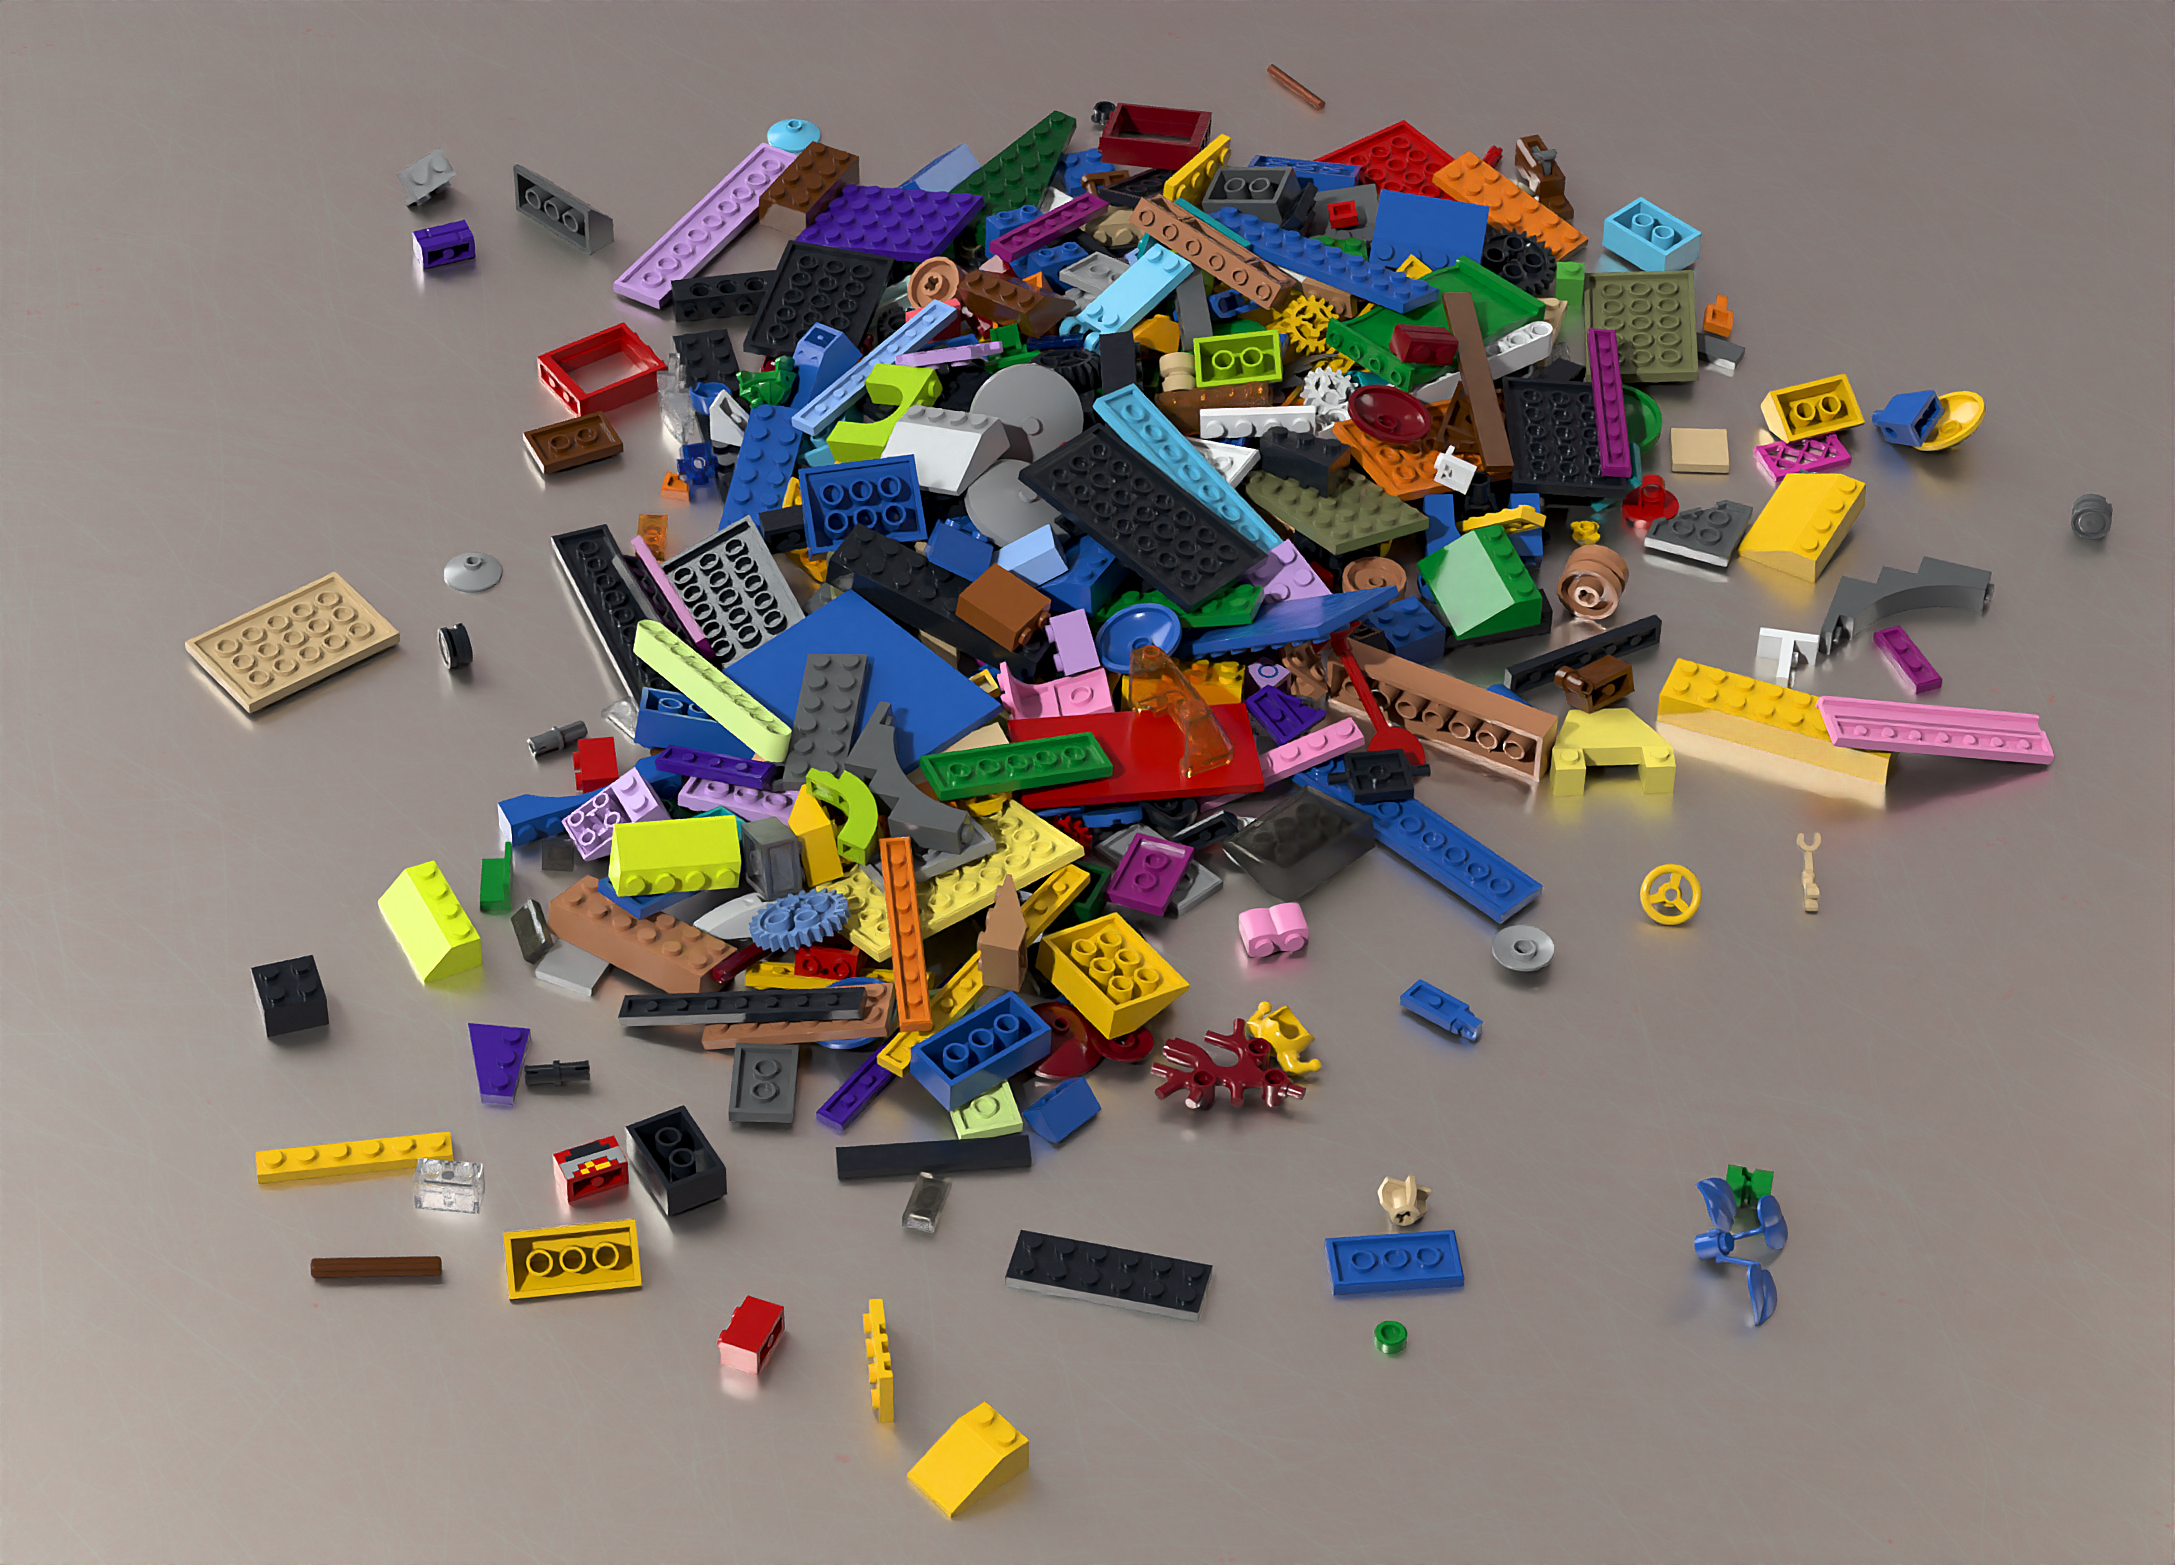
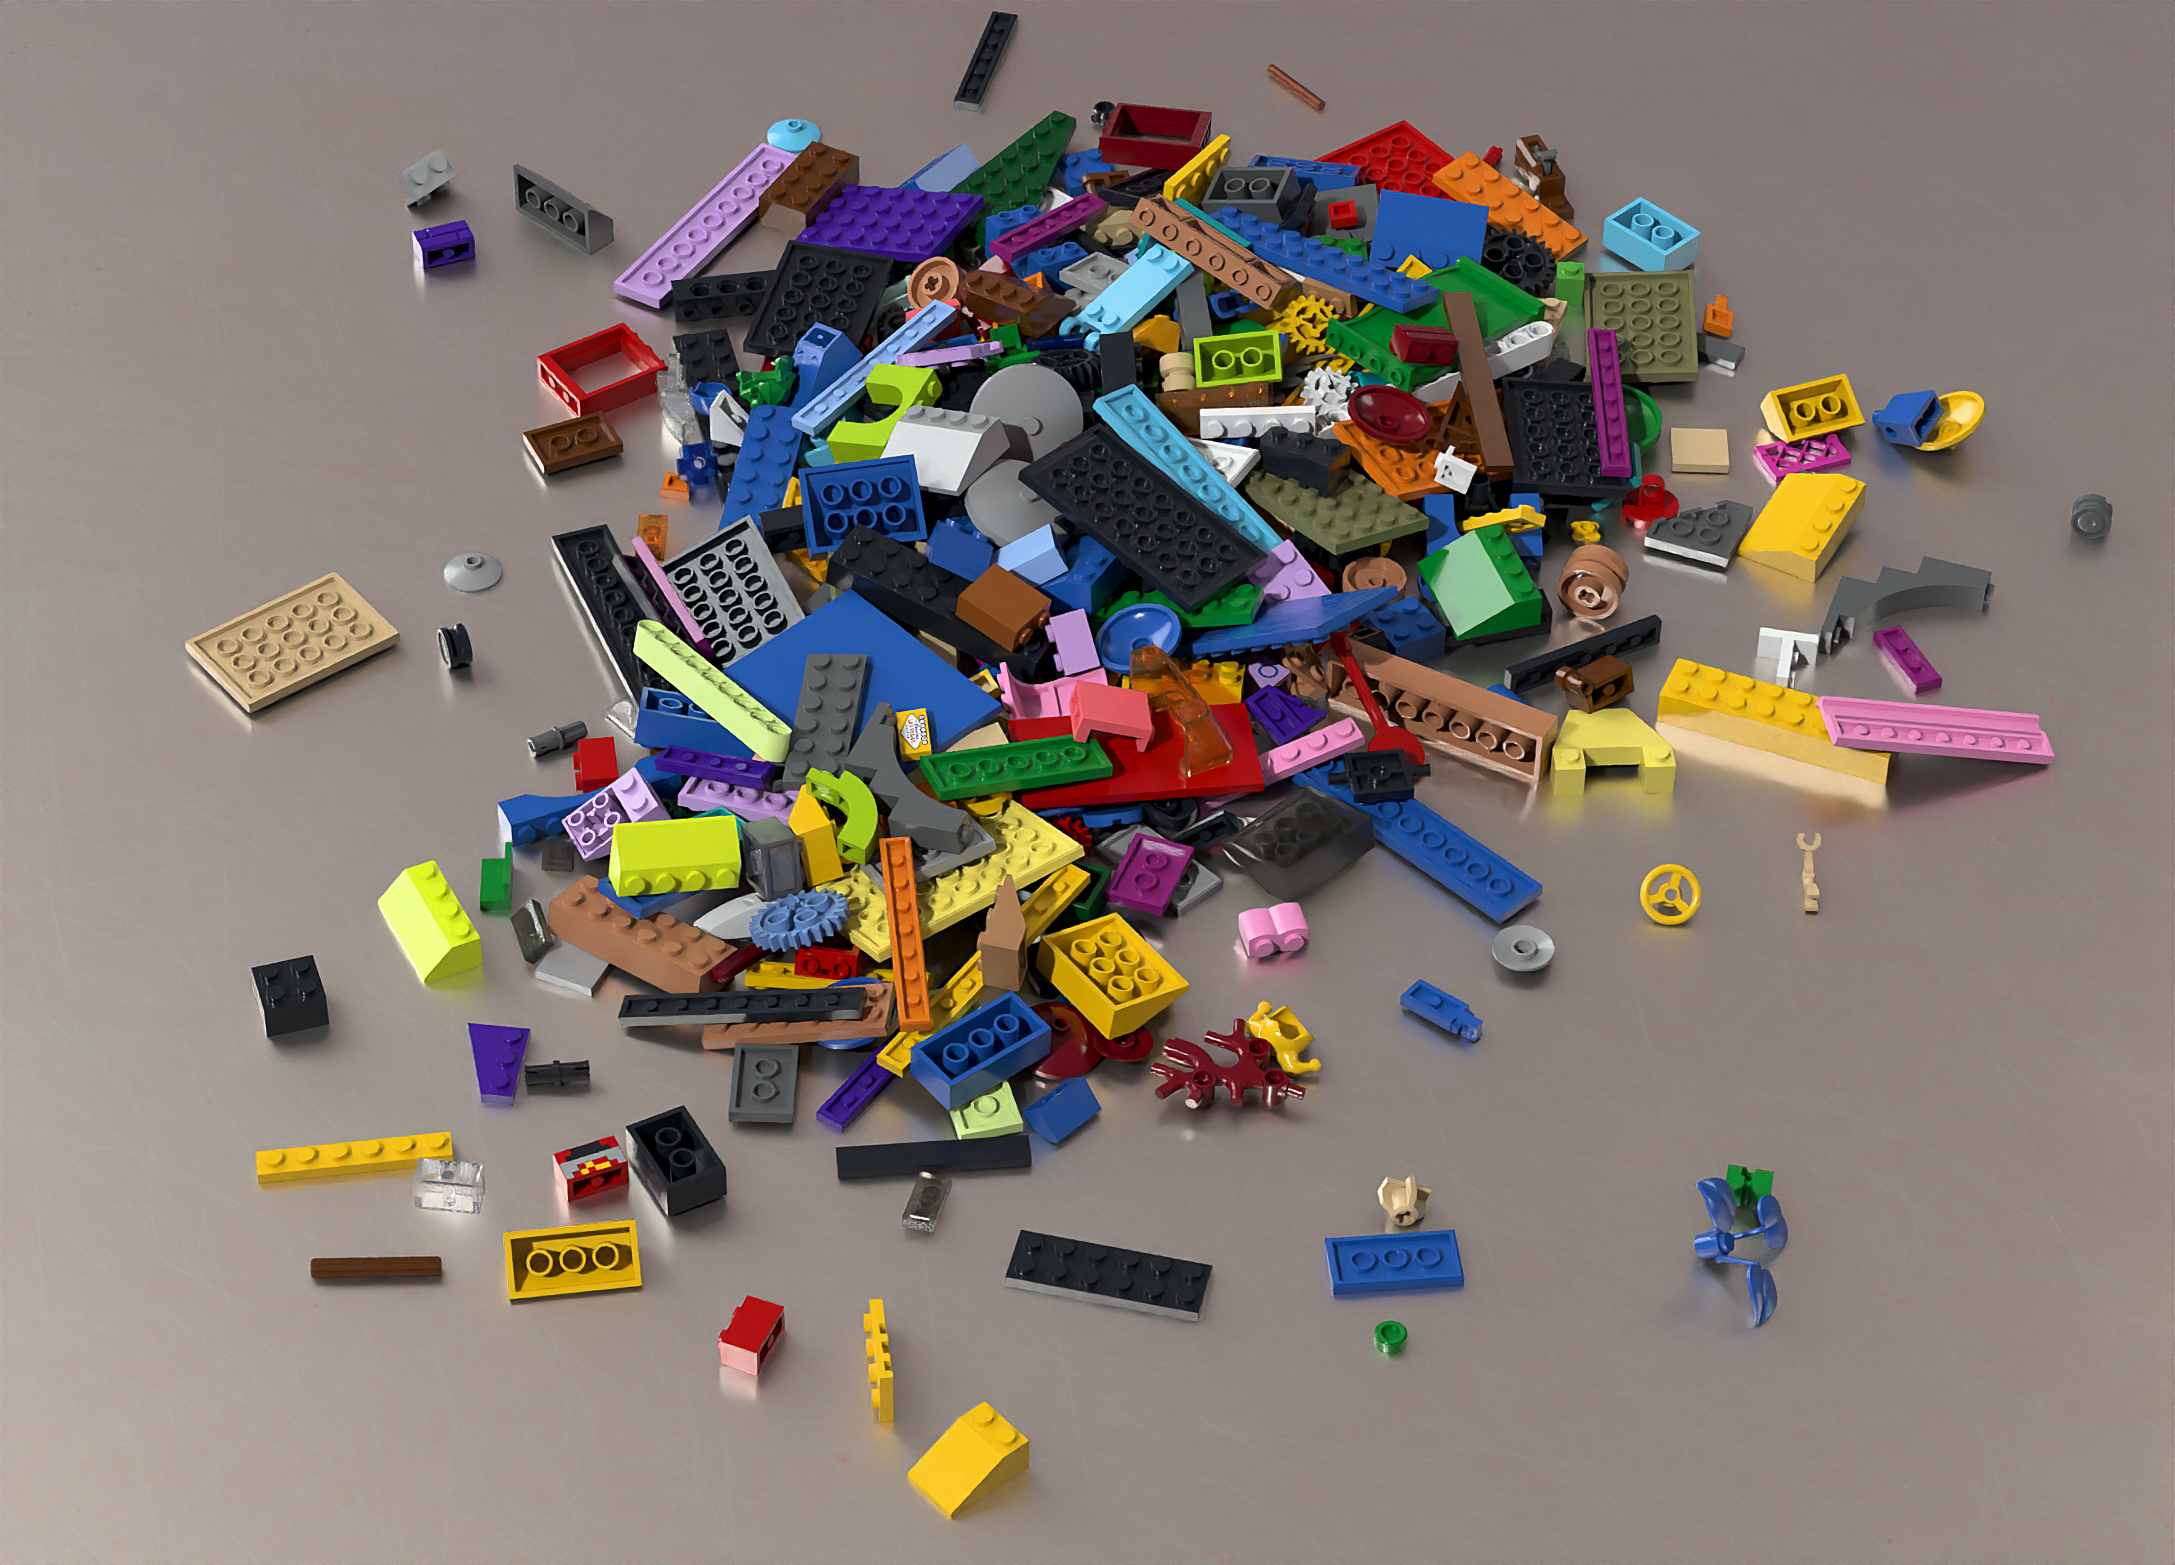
none -> tile [896,708,932,762]
none -> black tile [954,11,1018,112]
none -> coral panel [1069,680,1155,752]

